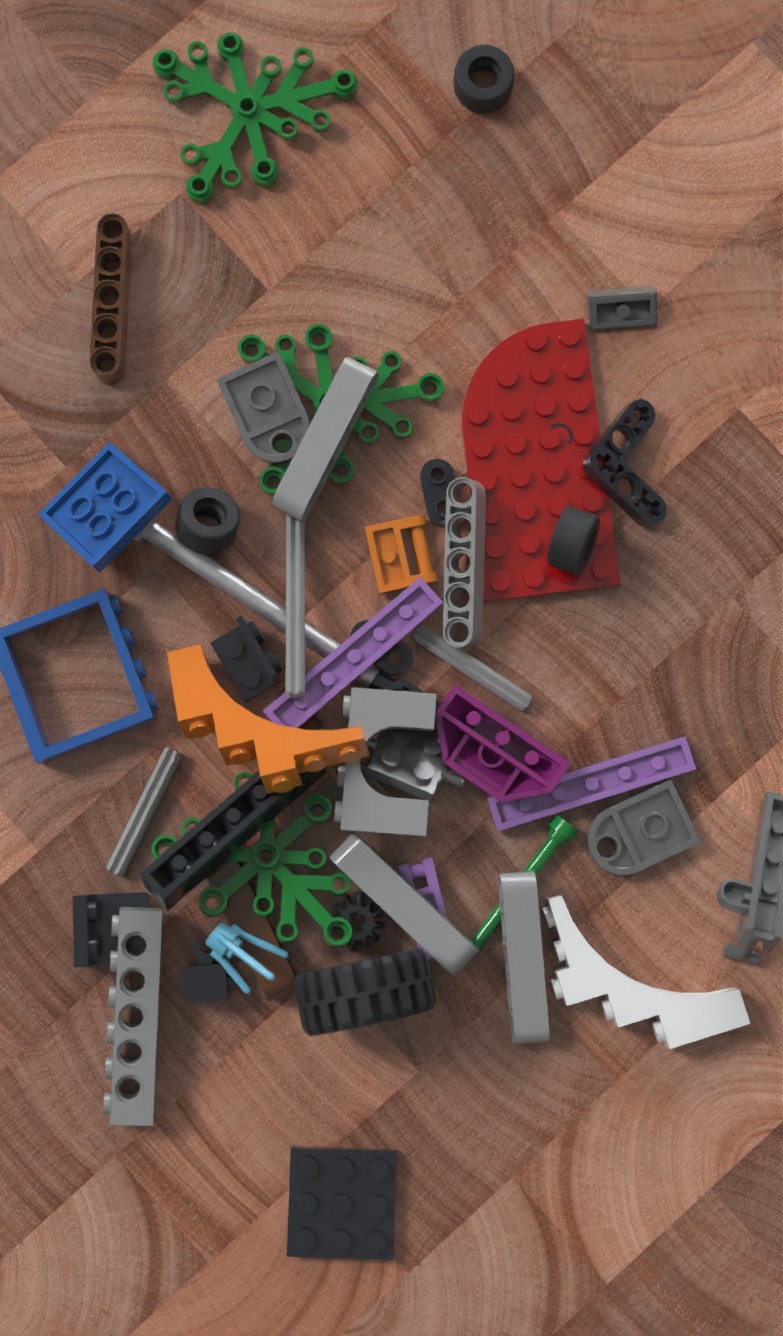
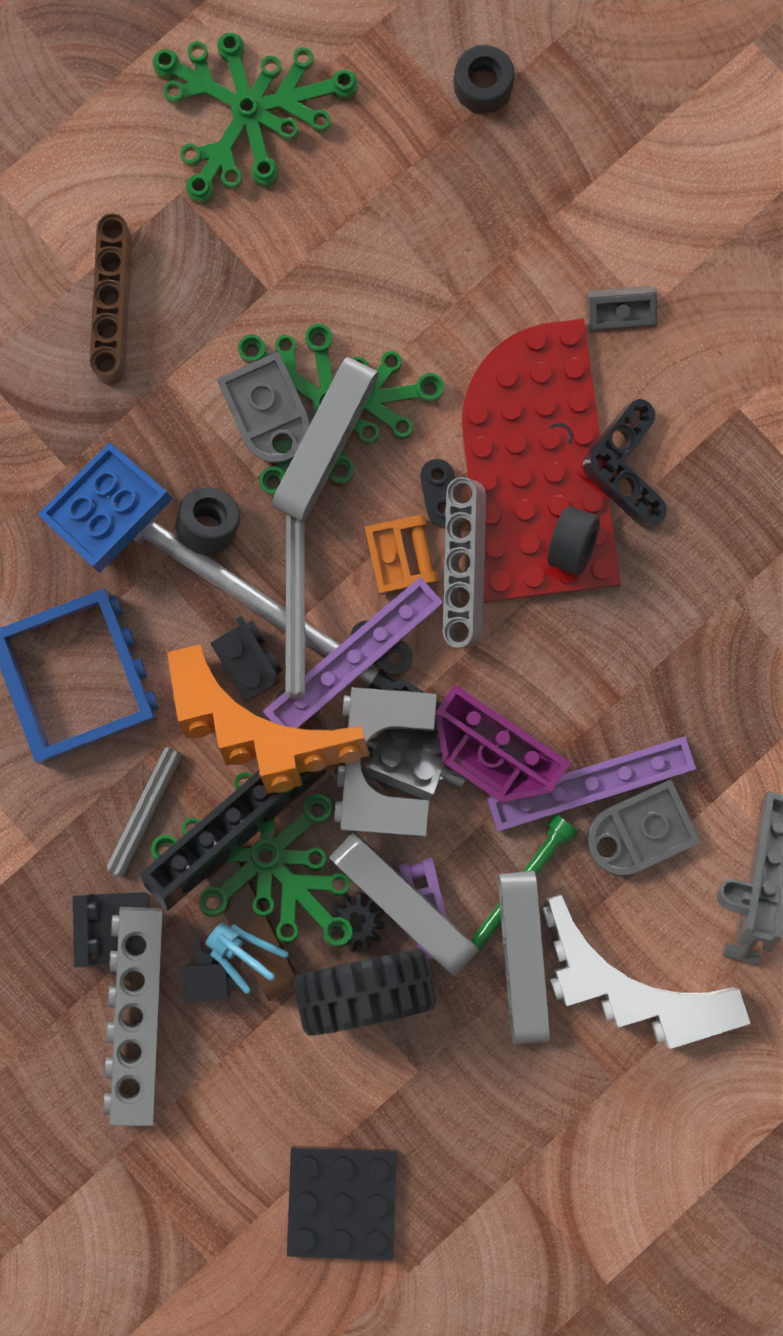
light grey axle [412,624,532,711] -> none

